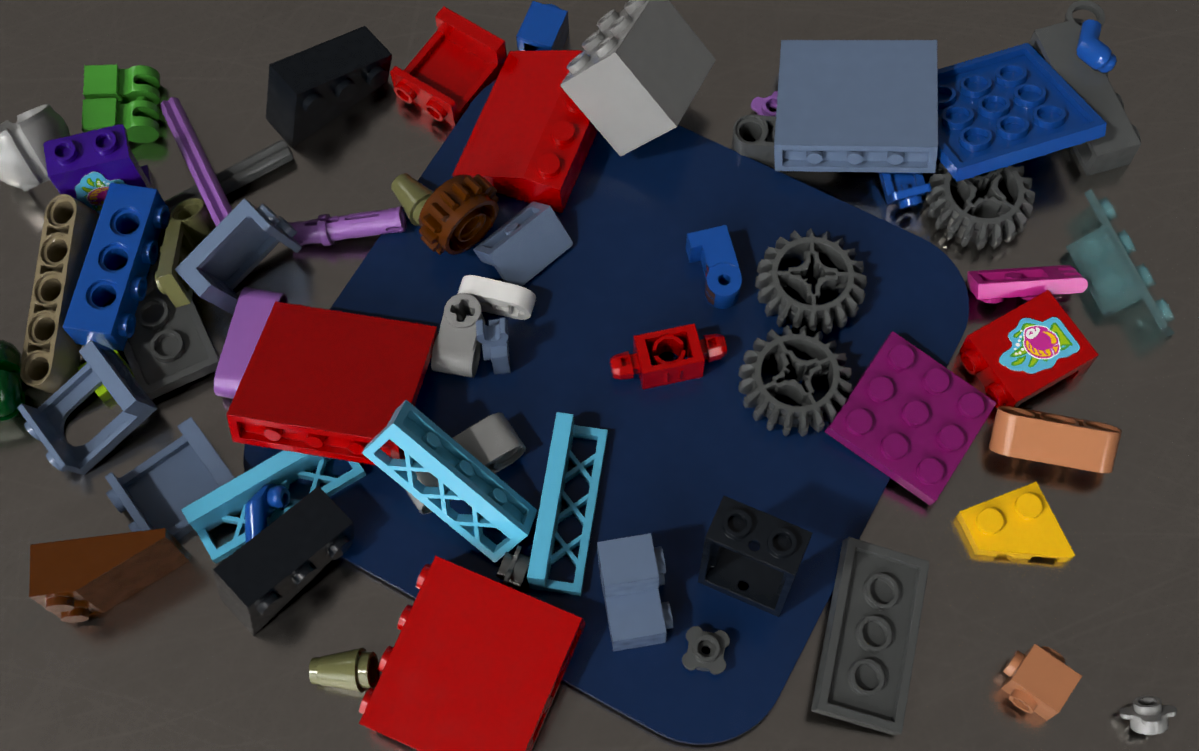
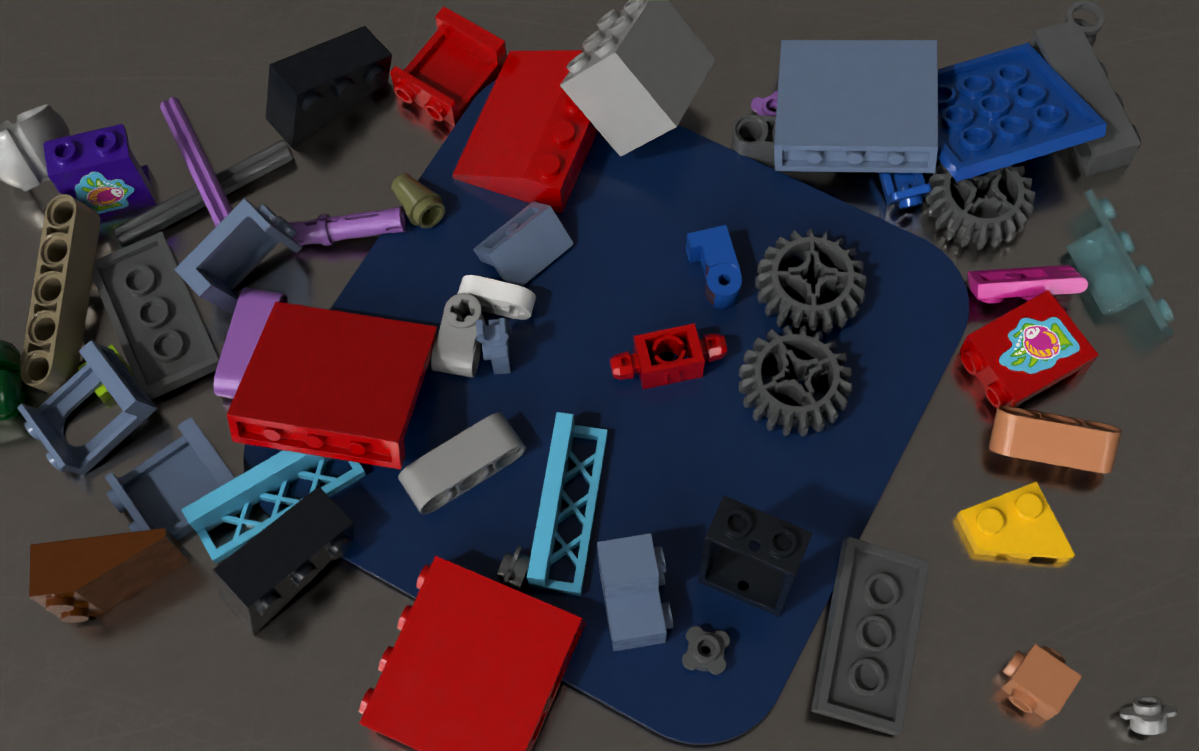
blue brick [63,182,170,351] -> none
bright green legs [82,65,160,143] -> none
olive plate [155,198,216,308] -> none
blue arm [245,483,290,543] -> none
olive cone [309,647,379,693] -> none
medium azure fence [362,400,537,563] -> none
reddish brown gear [419,174,499,255] -> none
blue brick [516,1,569,51] -> none
magenta plate [824,331,997,505] -> none
blue arm [1076,20,1117,73] -> none

